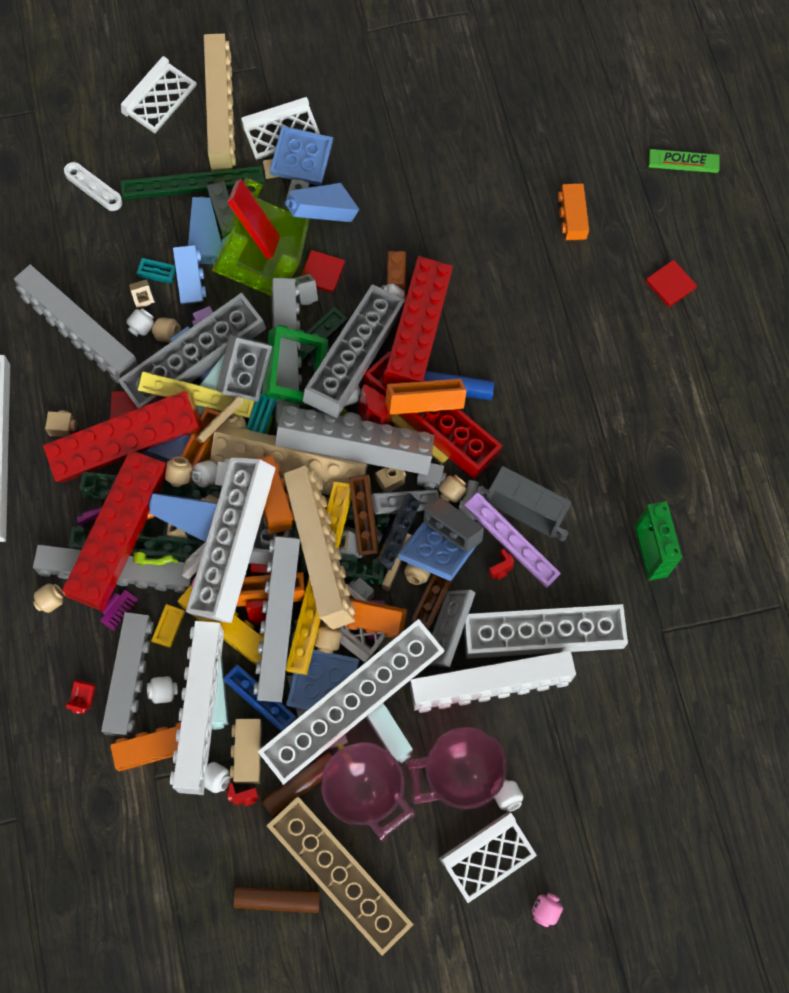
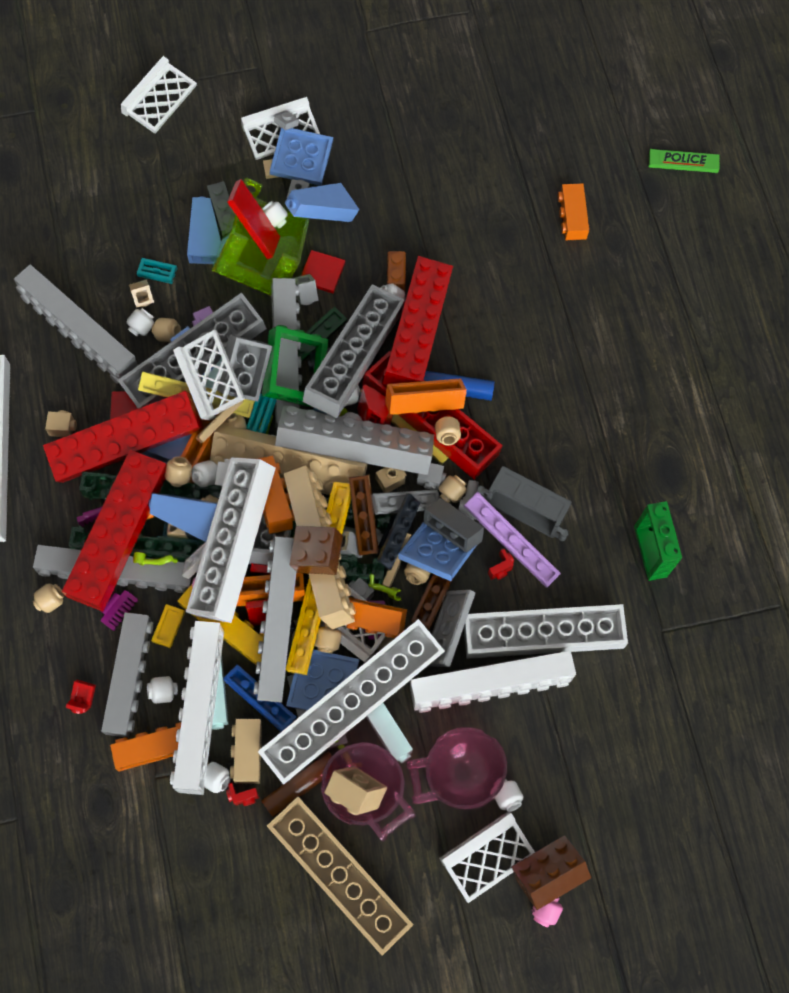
white plate [64,162,122,211] -> none
dark green plate [121,166,264,200] -> none
light blue brick [173,245,207,305] -> none
tan brick [204,33,236,171] -> none
reddish brown brick [234,886,320,914] -> none
red tile [645,260,697,307] -> none
none -> white fence [173,330,245,421]
none -> white head [262,201,288,228]
none -> light grey plate [274,111,299,130]
none -> reddish brown brick [289,526,343,575]
none -> tan brick [324,766,387,815]
none -> lime piece [368,574,401,601]
none -> tan head [435,417,461,446]
none -> reddish brown brick [511,835,591,910]

